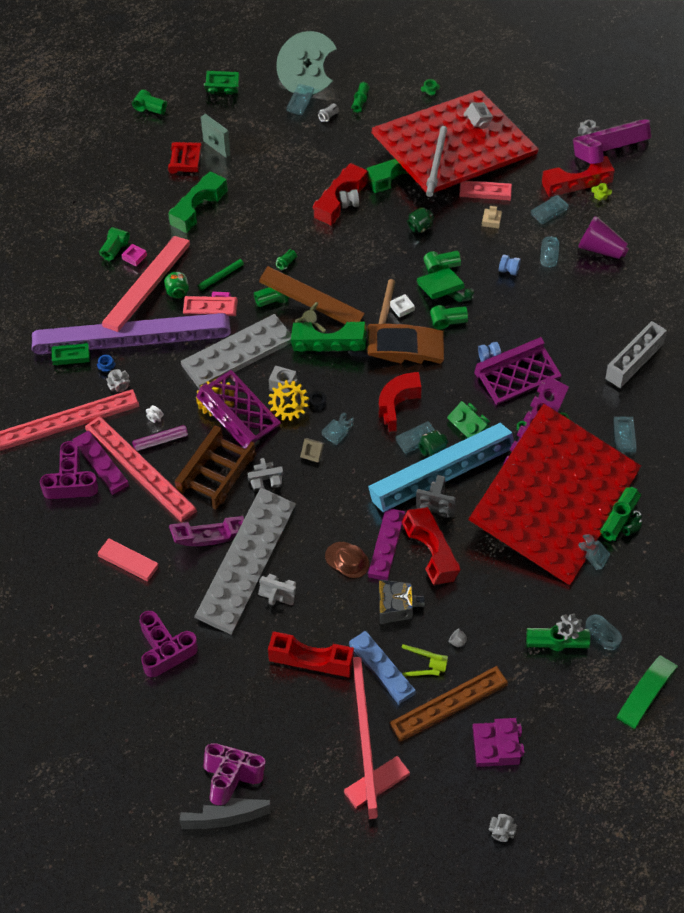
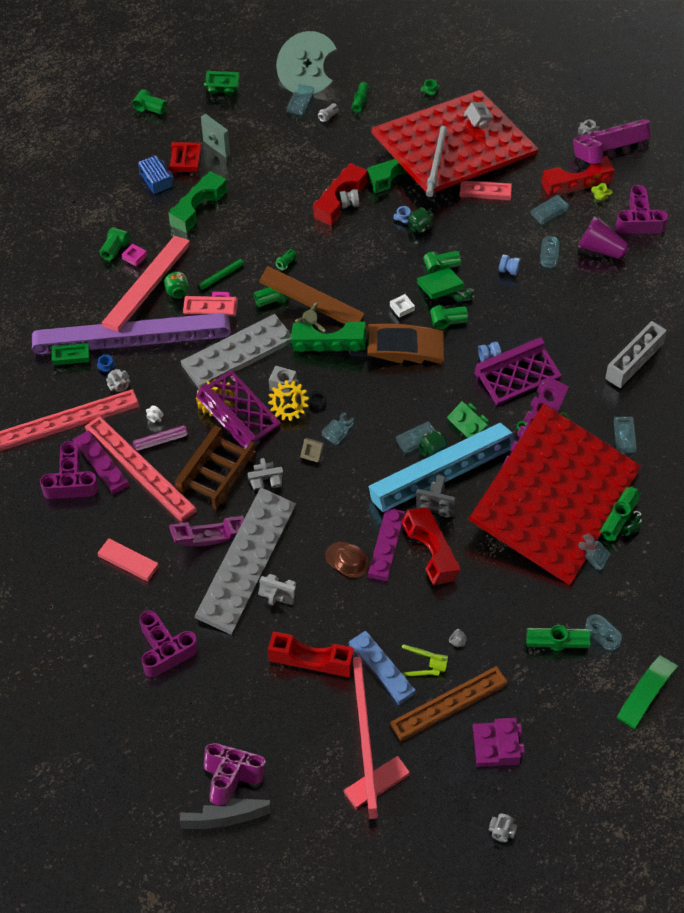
medium nougat bar [378,279,395,324] -> none
red arch [379,372,421,432] -> none
dark grey torso [379,580,425,624] -> none
tan tile [482,206,502,228] -> none
light grey gear [556,614,584,640] -> none
none -> blue brick [138,155,173,194]
none -> medium blue plate [394,206,413,223]
none -> magenta beam [615,185,668,234]

